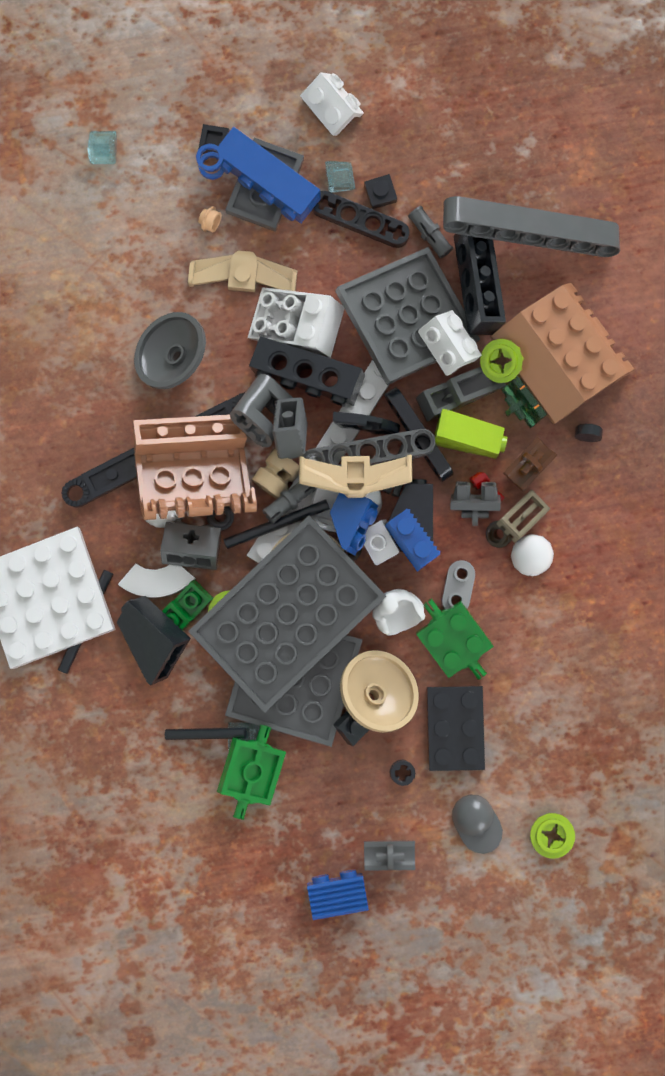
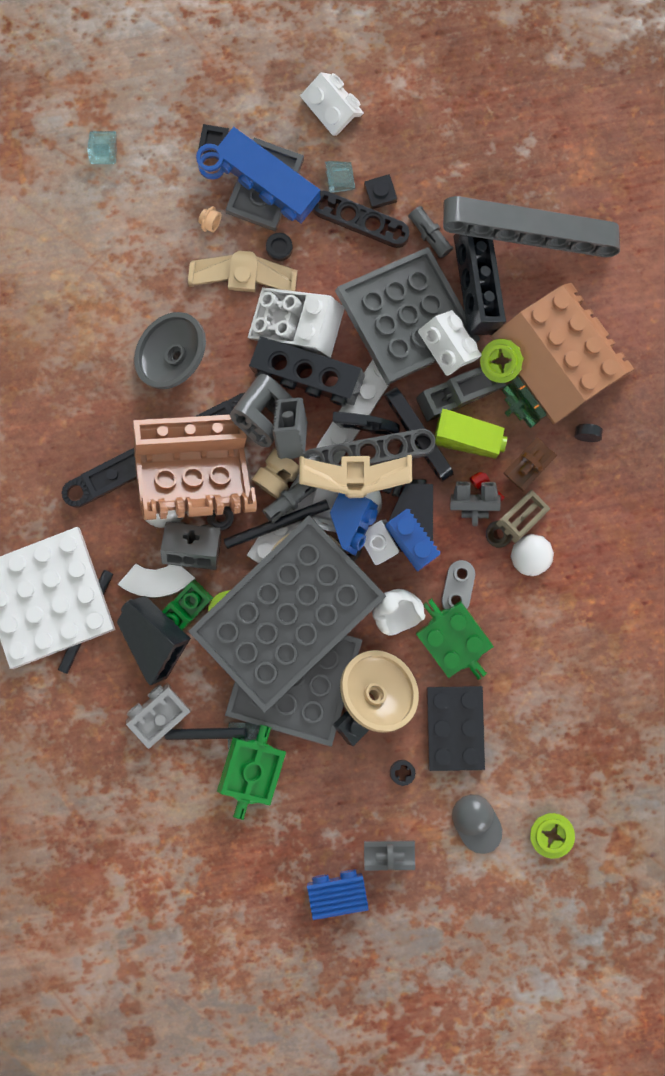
none -> light grey bracket [126,683,191,749]
none -> black tile [266,233,293,261]

